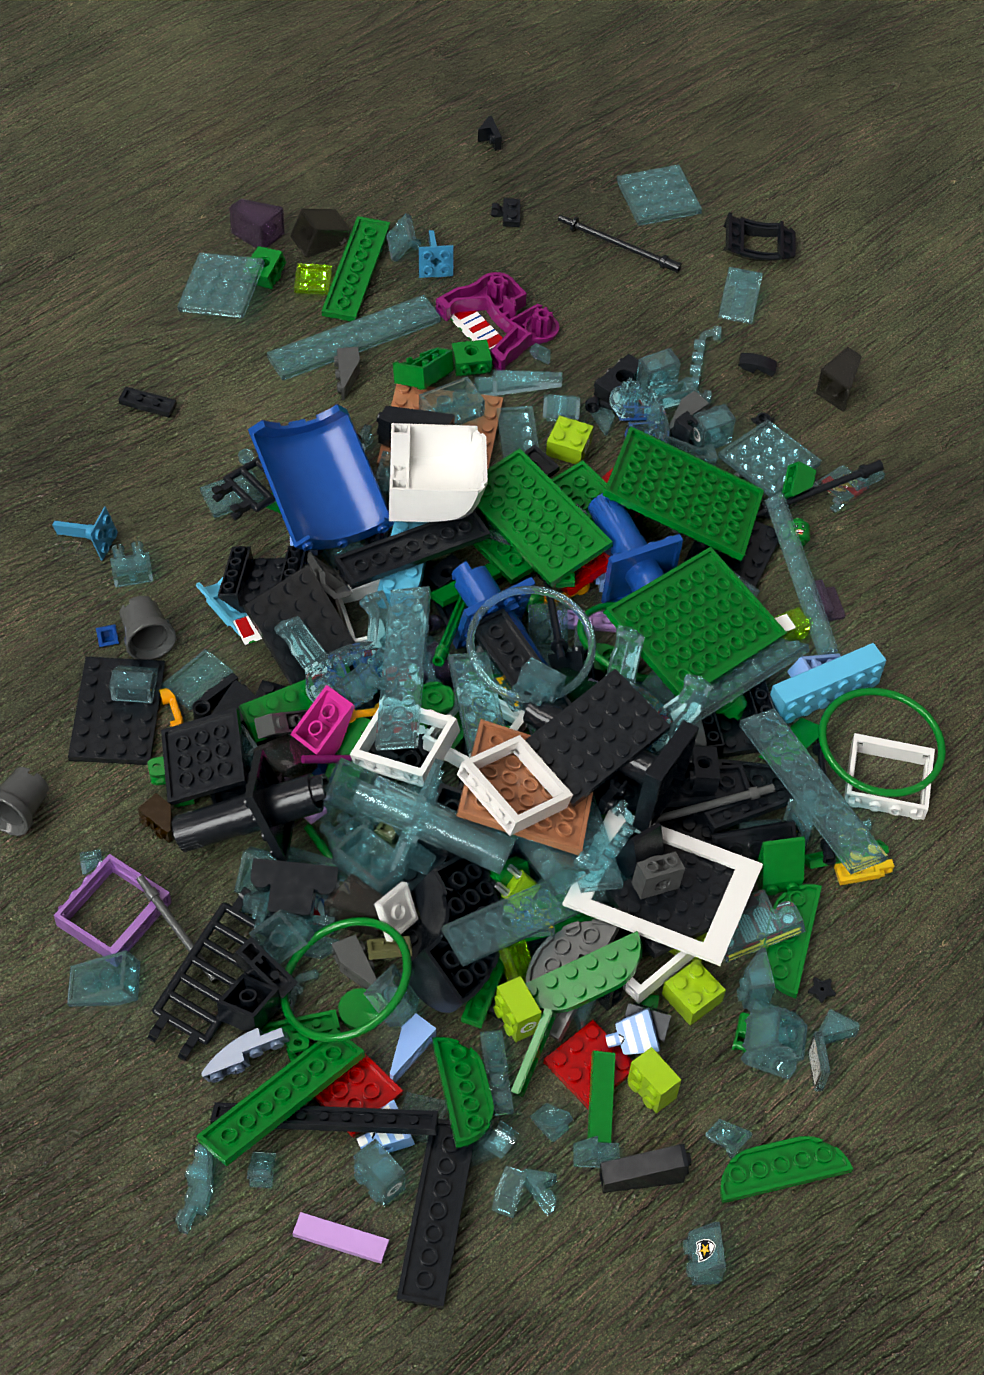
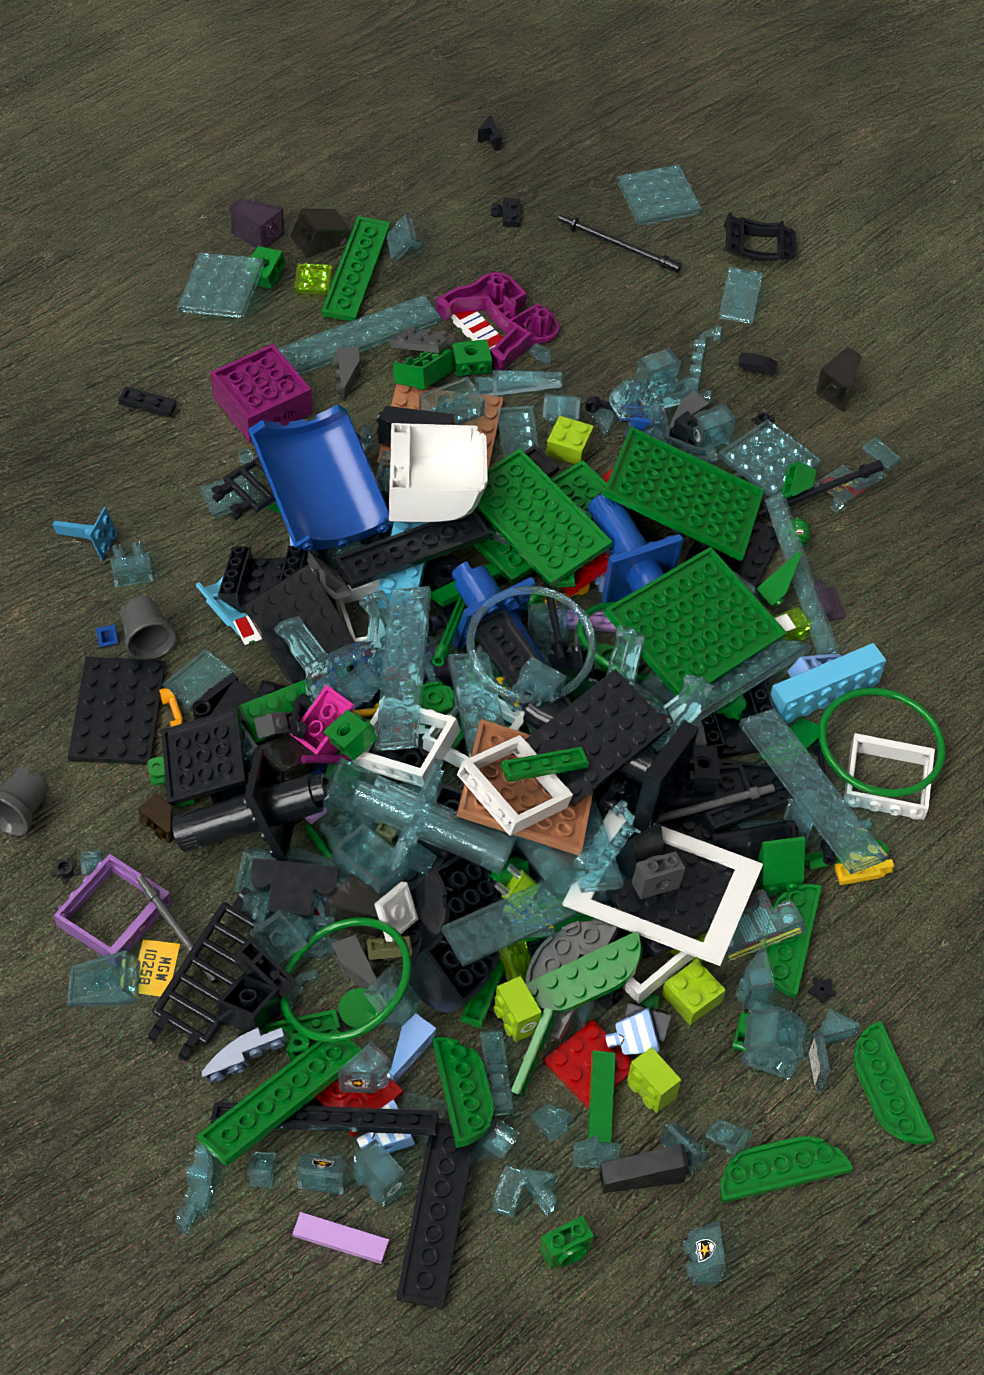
clear light blue slope [109,665,158,703] -> none
dark azure piece [419,230,453,278] -> none
black arch [594,354,645,403] -> none
none -> black plate [51,859,79,883]
none -> yellow sticker [130,940,180,996]
none -> magenta piece [210,344,312,443]
none -> black bar [290,693,310,739]
none -> clear light blue slope [296,1153,348,1195]
none -> green brick [323,709,378,761]
none -> clear light blue slope [338,1041,391,1093]
none -> dark grey plate [390,327,454,353]
none -> green tile [501,746,589,782]
none -> green brick [539,1215,594,1270]
none -> blue slope [630,417,651,431]
none -> clear light blue slope [660,1122,707,1174]
none -> green slope [754,551,802,608]
none -> green plate [853,1021,935,1145]
none -> clear light blue tile [862,437,902,471]

